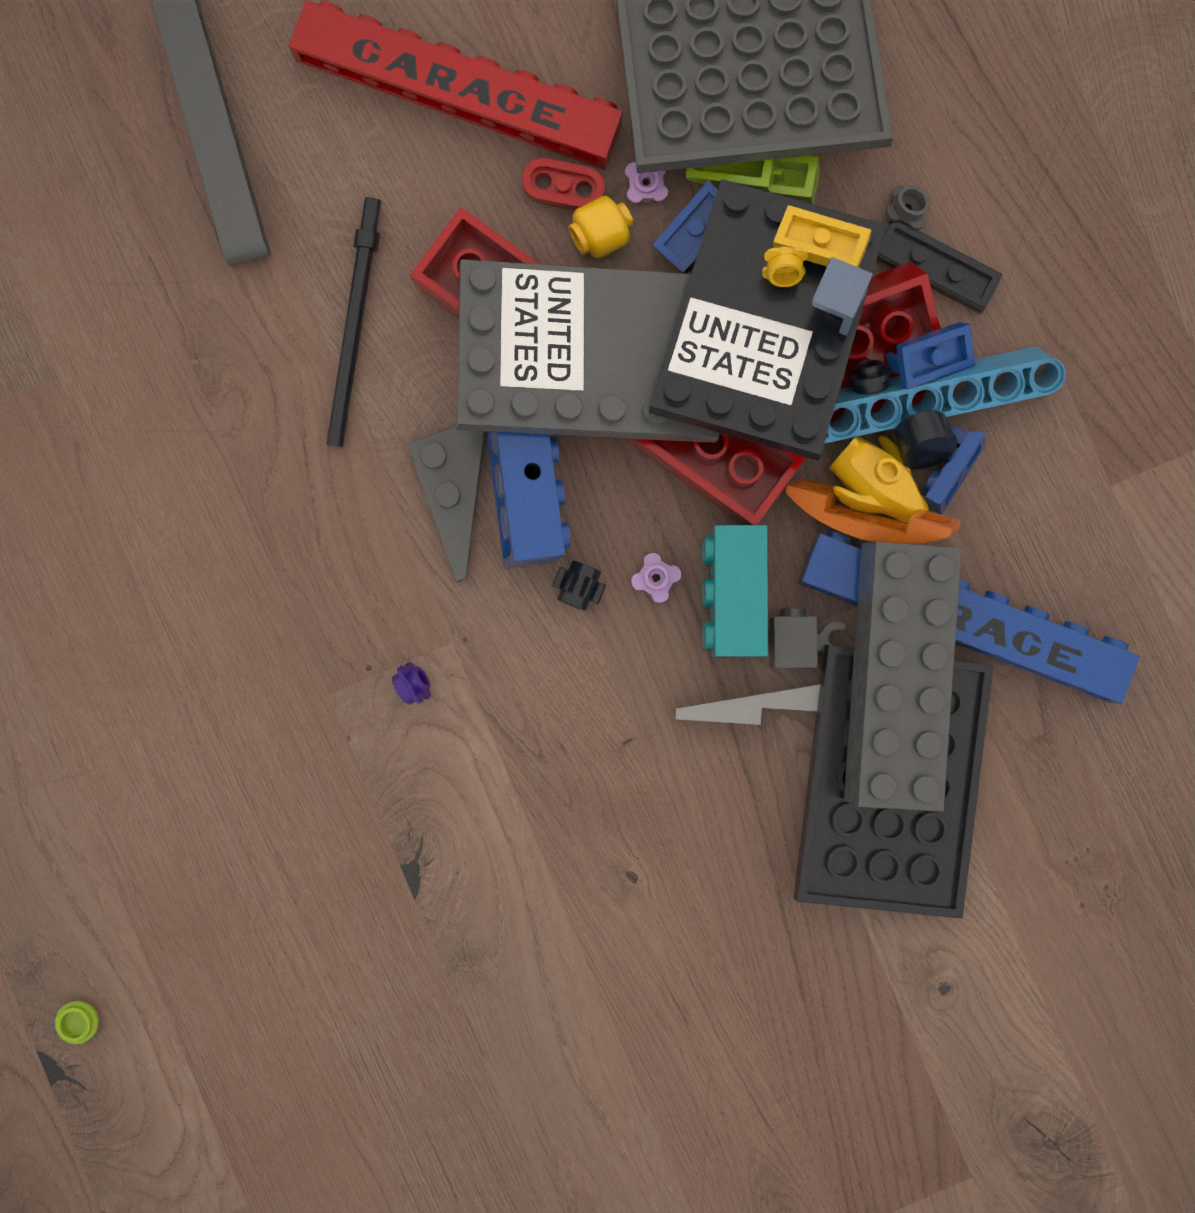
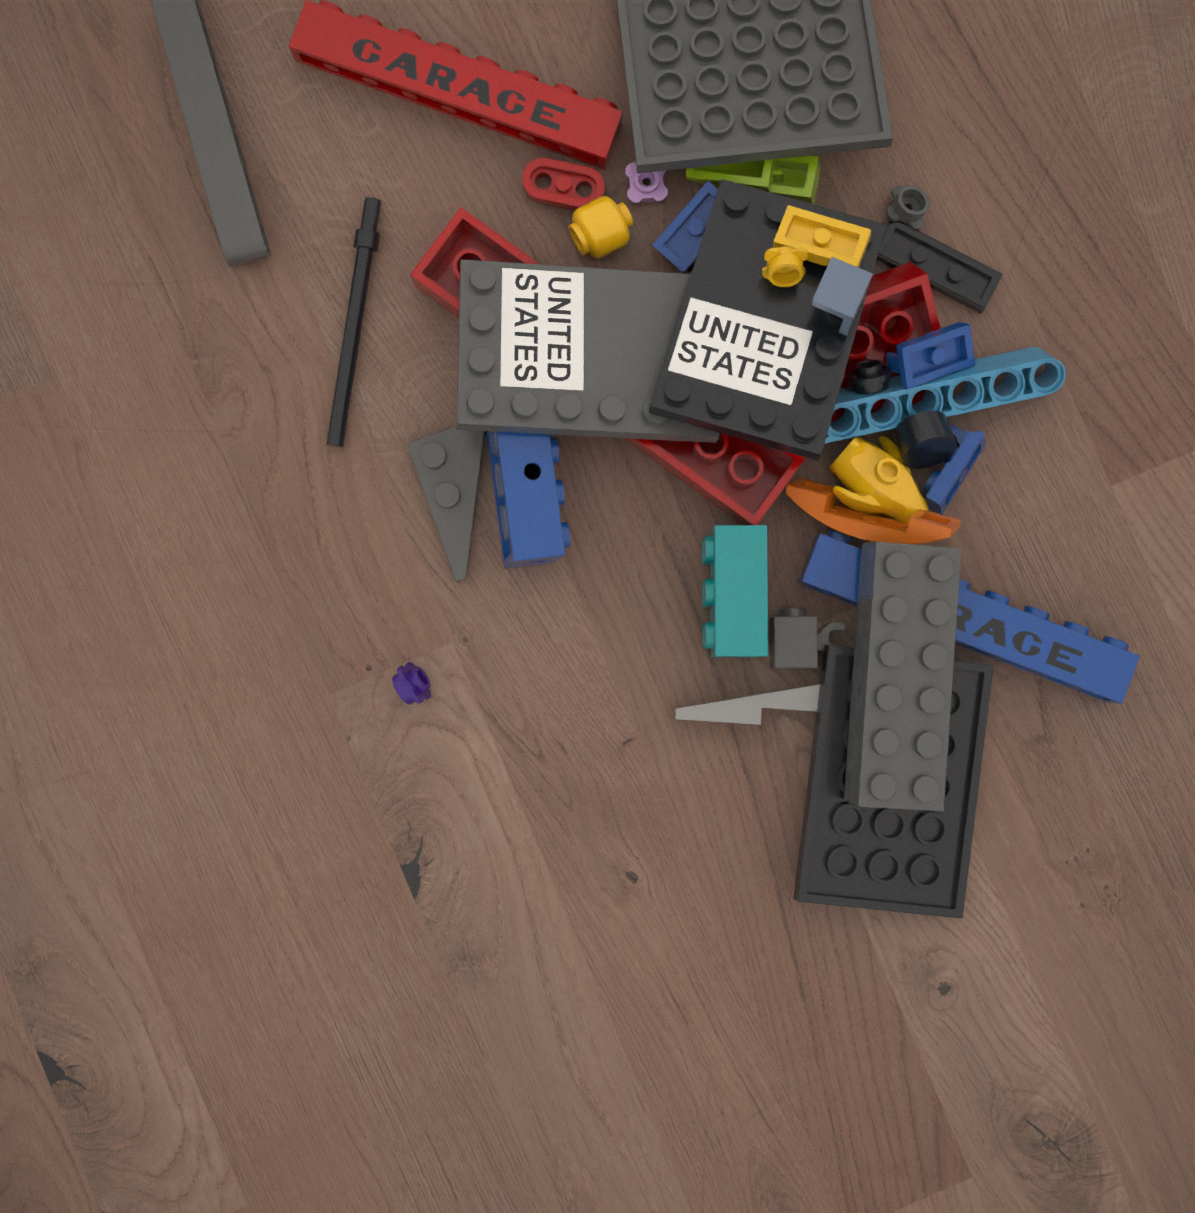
lime plate [55,1000,99,1044] -> none
black gear [552,560,606,611] -> none
lavender plate [631,553,681,603] -> none

